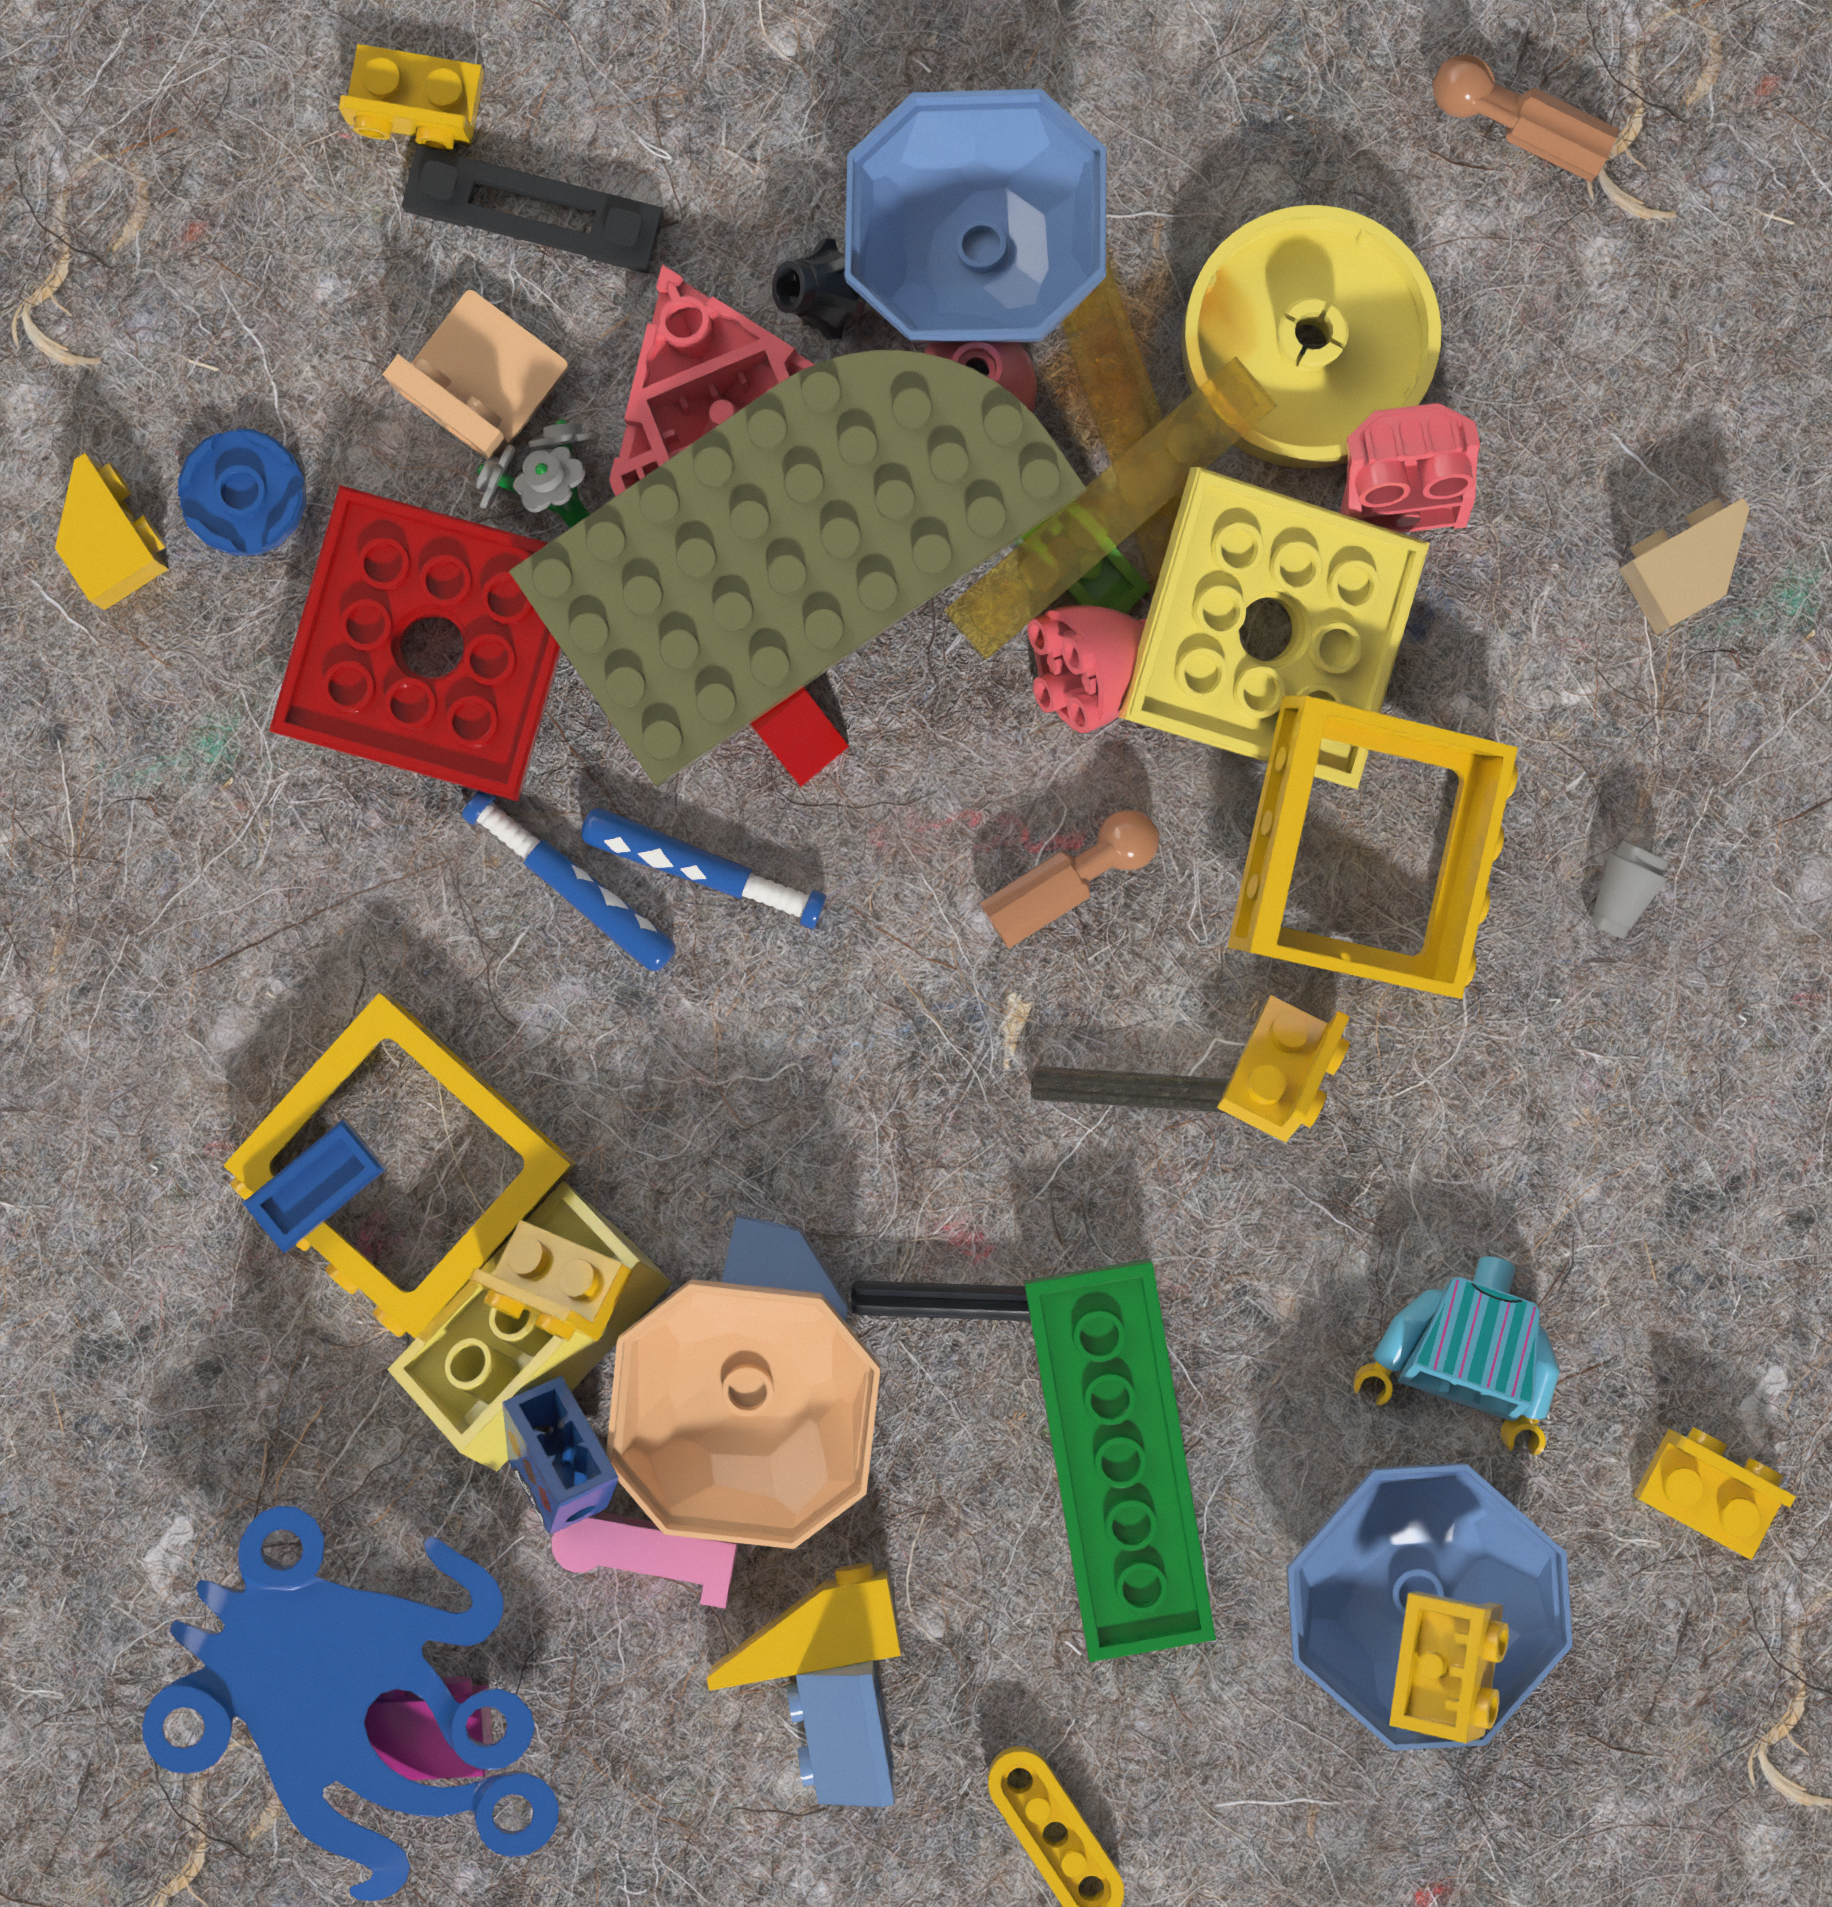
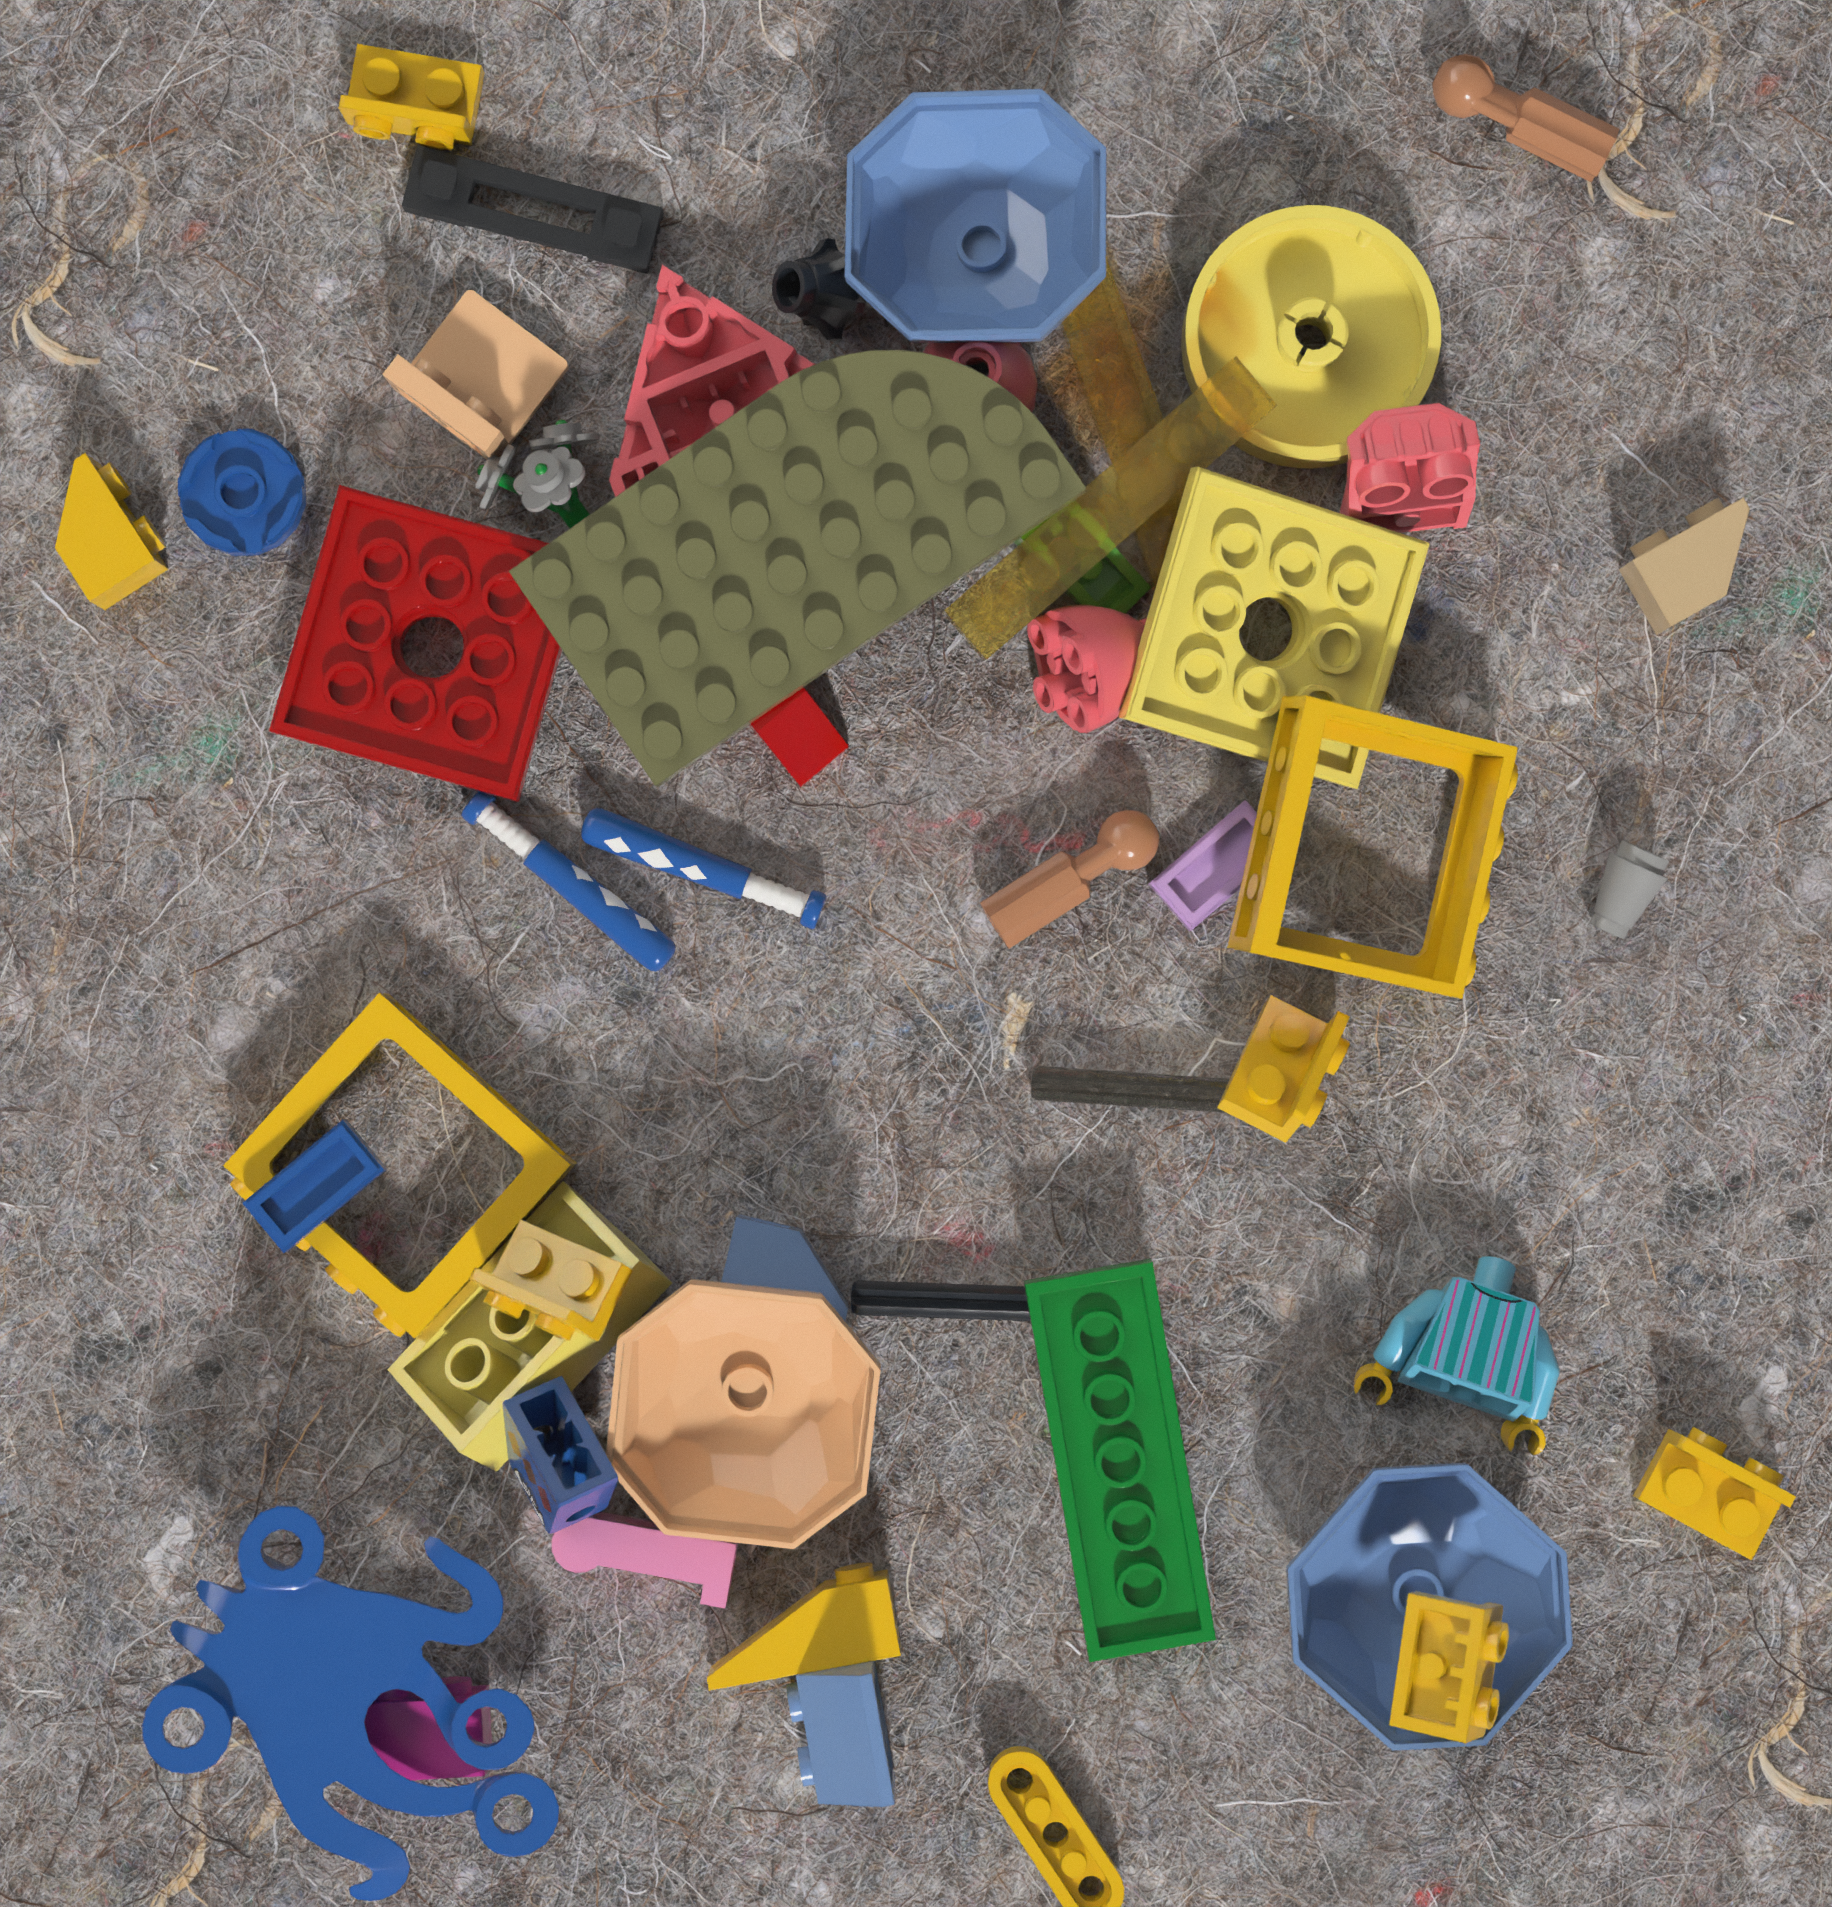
none -> lavender tile [1148,800,1257,932]

